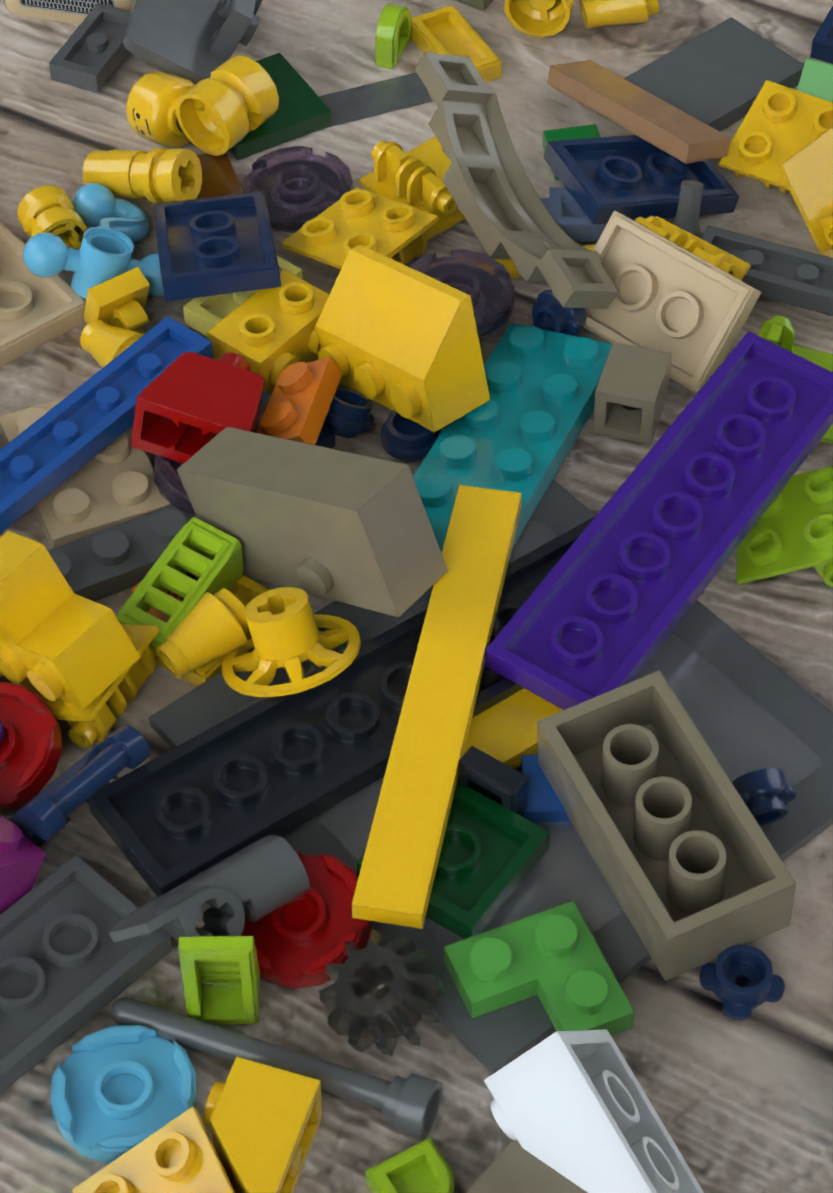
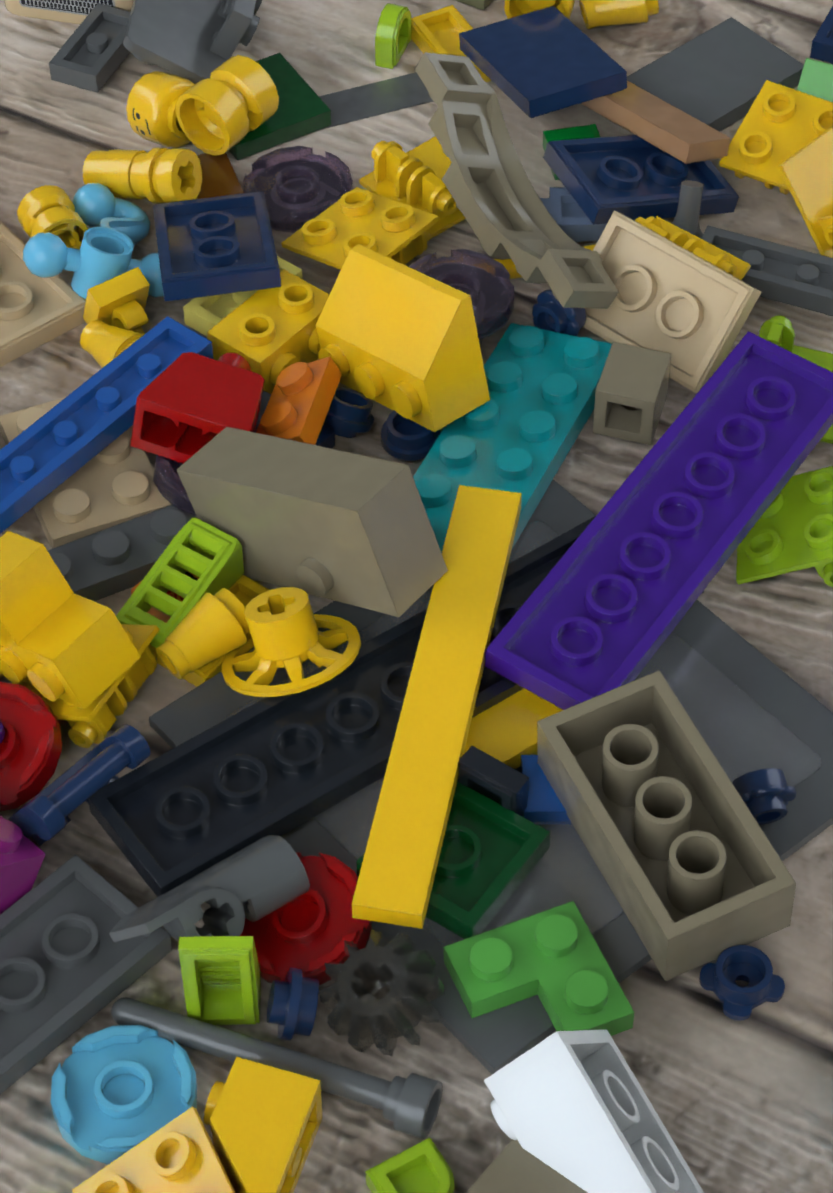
none -> dark blue plate [267,967,319,1041]
none -> dark blue tile [459,6,627,118]

